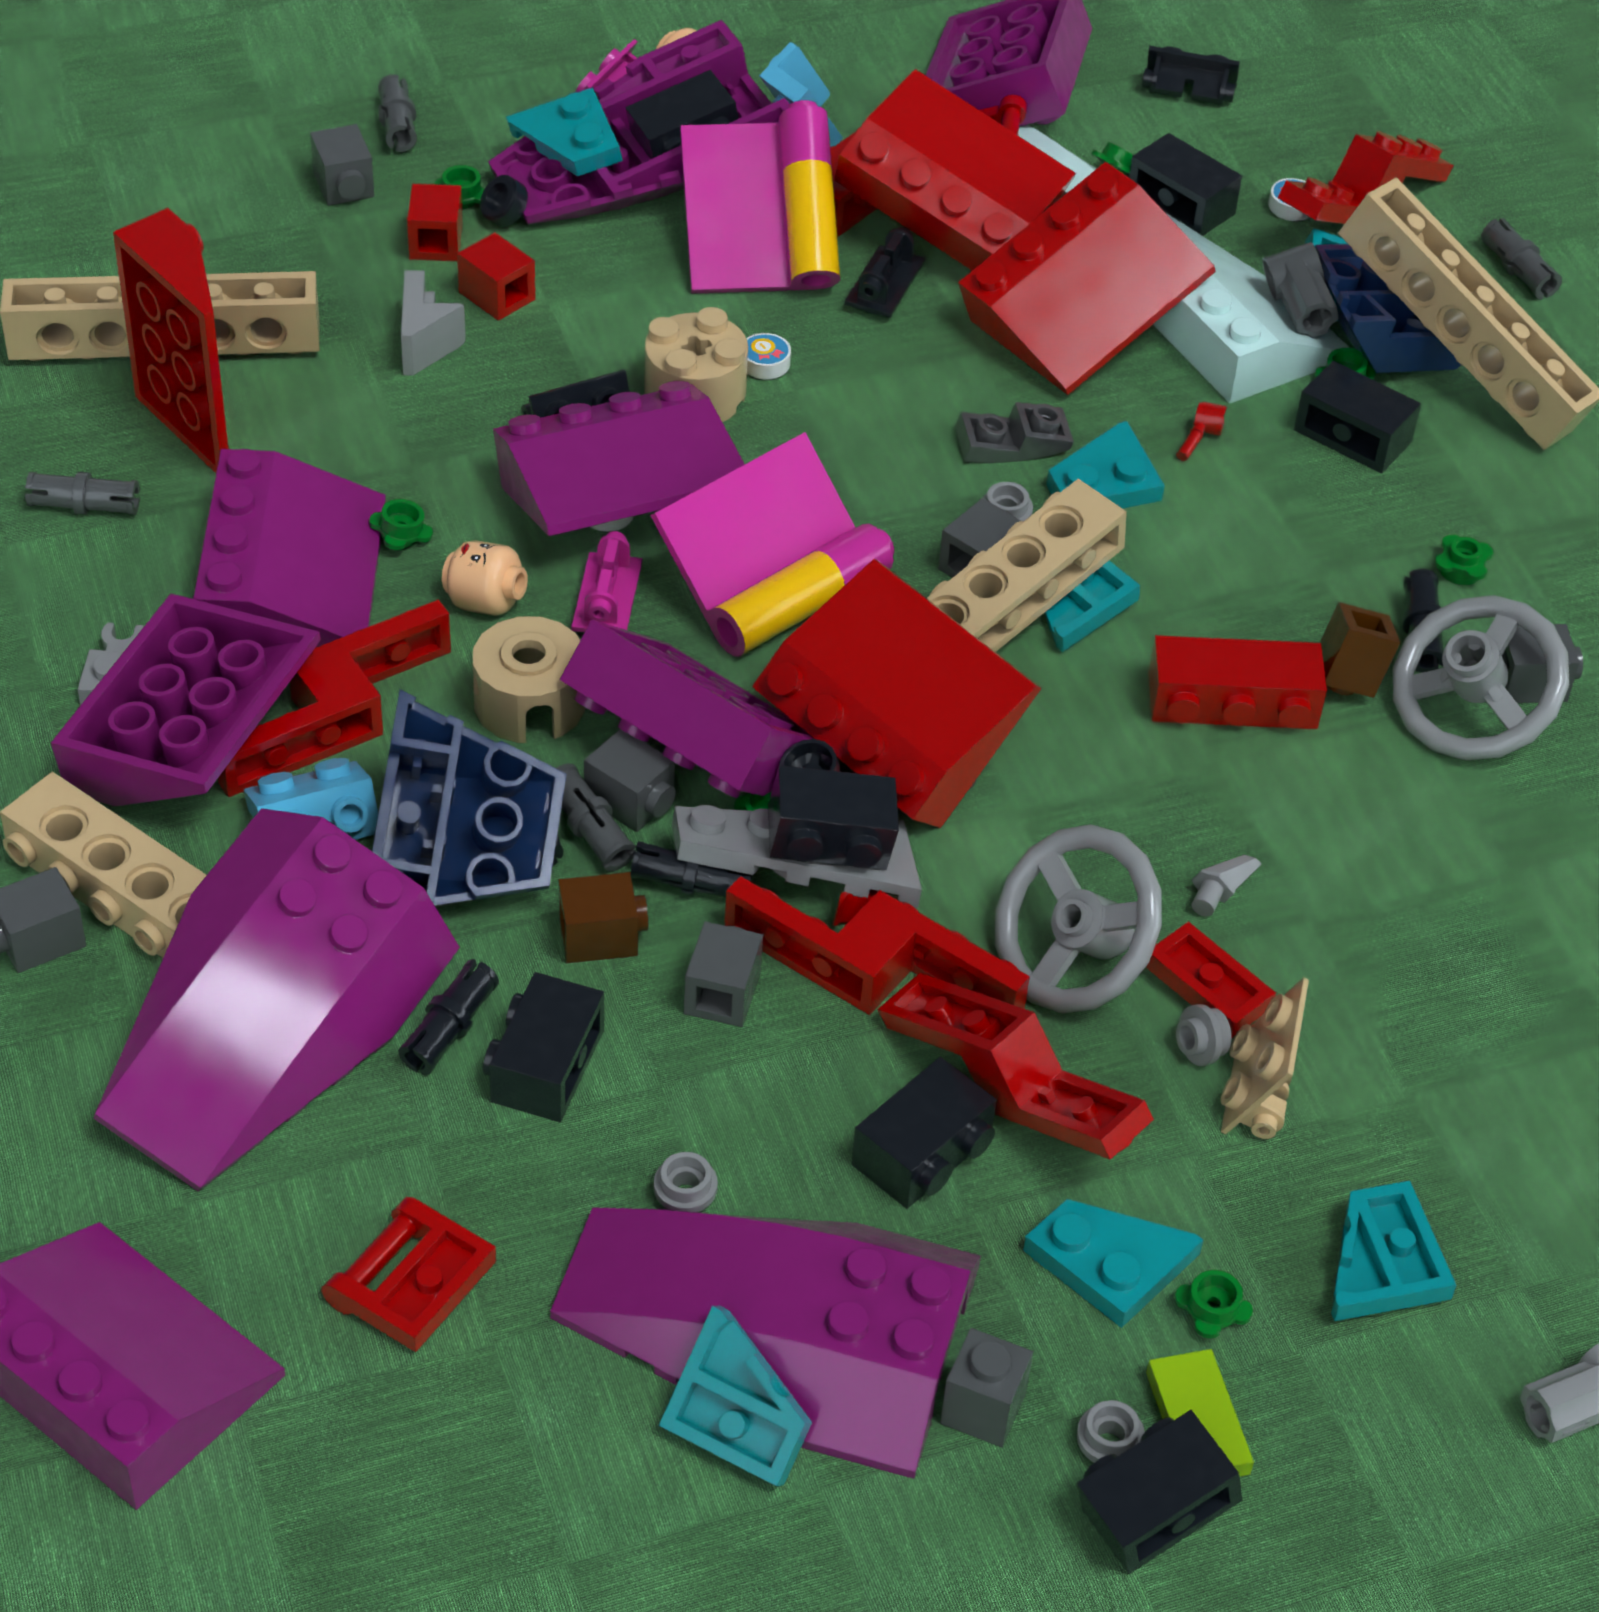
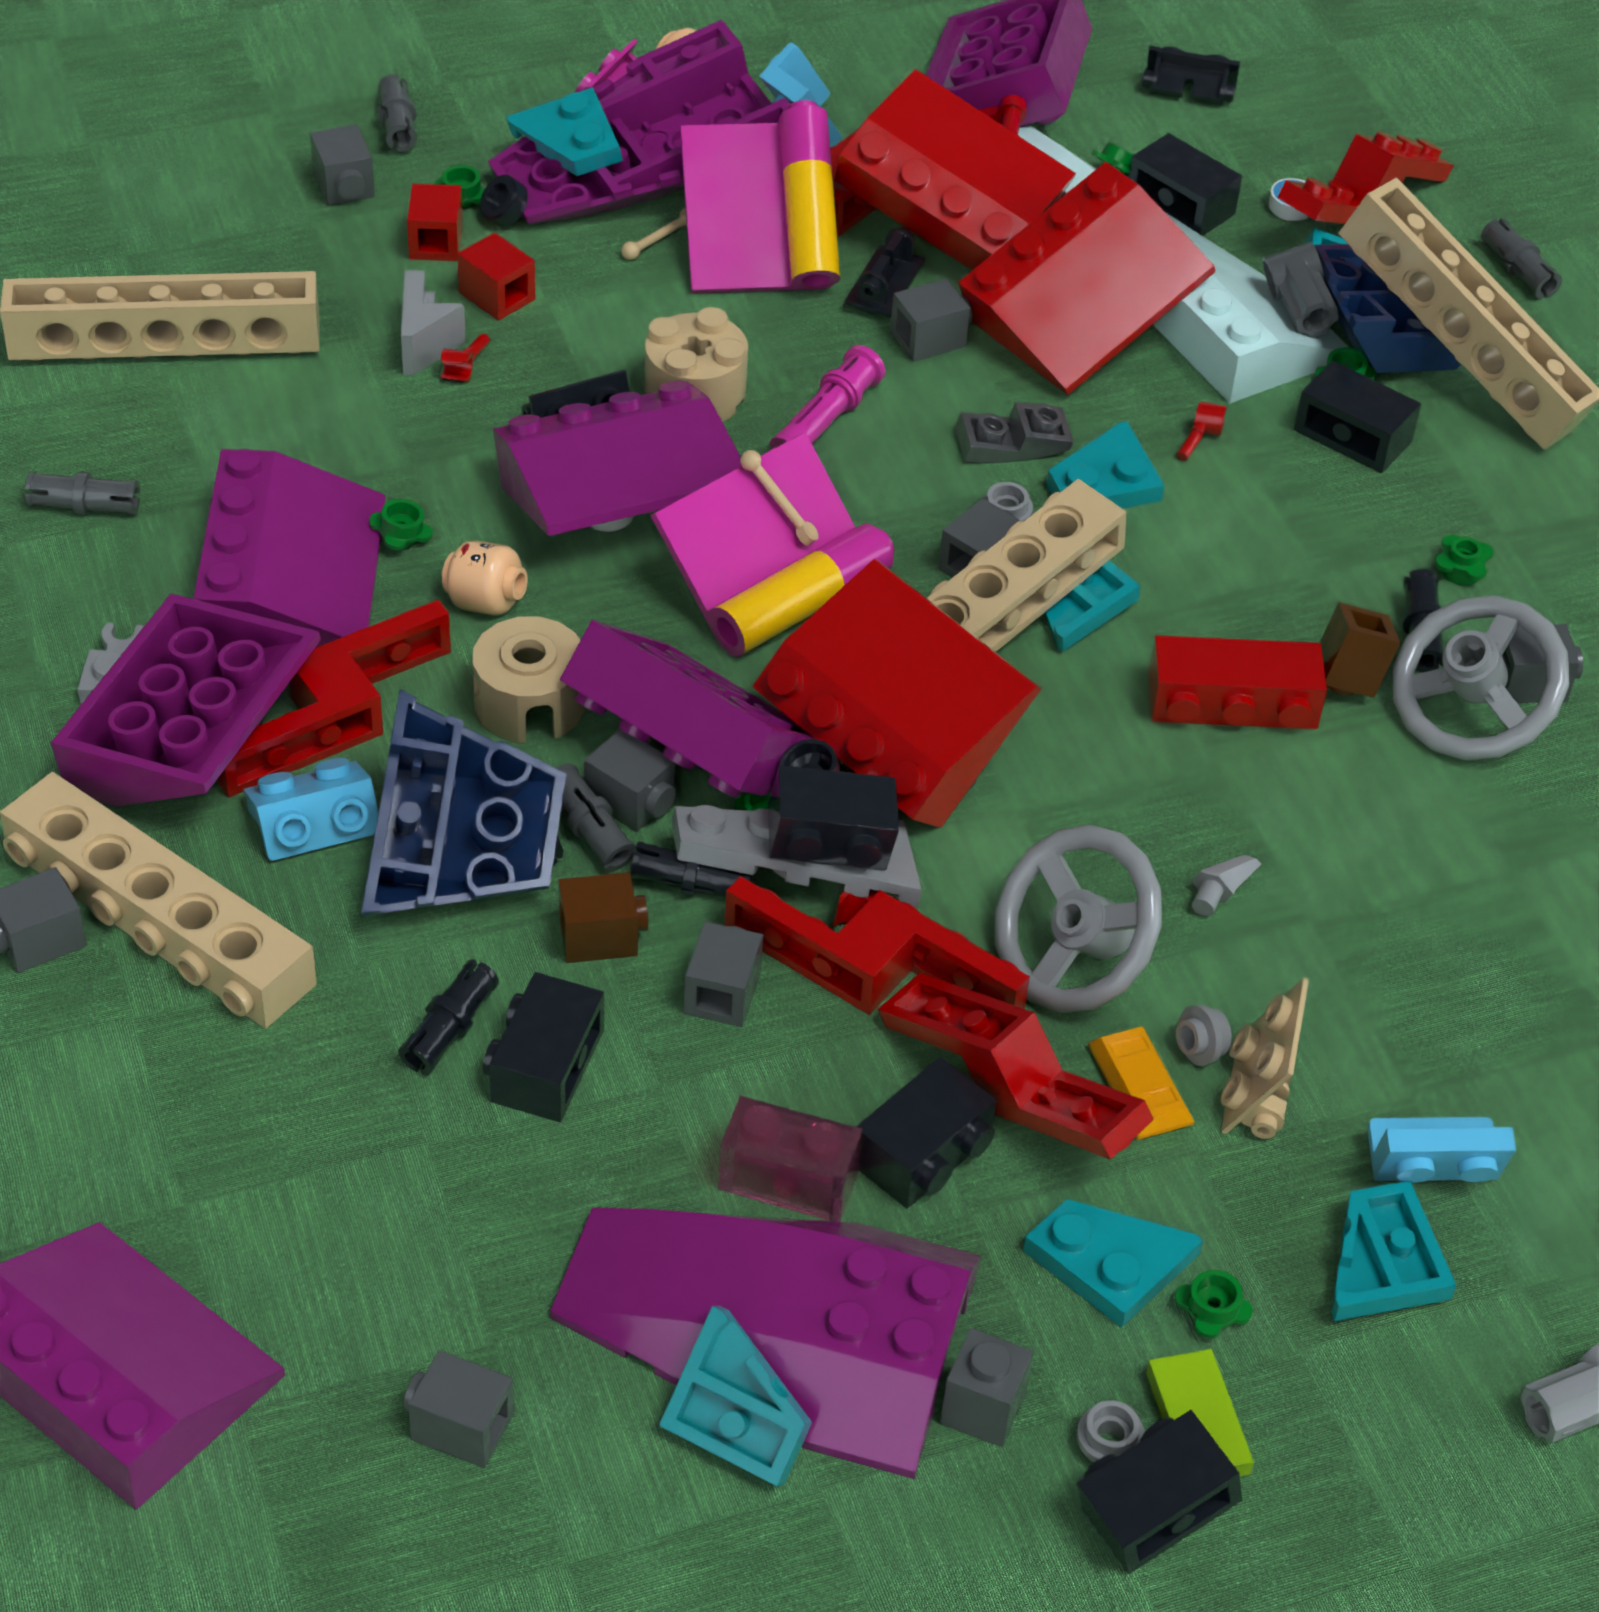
magenta wedge [93,808,460,1192] -> none
red slope [113,208,229,473] -> none
red plate [321,1196,496,1353] -> none
dark pink hinge [571,531,643,632] -> none
black brick [625,69,739,159] -> none
light grey plate [654,1152,718,1213] -> none
tile [746,333,791,380] -> none
red plate [1146,921,1276,1038] -> none
none -> dark grey brick [403,1350,514,1468]
none -> red hand [441,333,490,382]
none -> tan hinge [621,208,687,261]
none -> clear pink brick [718,1095,863,1222]
none -> tan hinge [740,450,819,545]
none -> dark pink pin [769,345,885,450]
none -> dark grey brick [890,279,972,362]
none -> light orange tile [1088,1026,1195,1140]
none -> medium azure bracket [1367,1117,1516,1183]

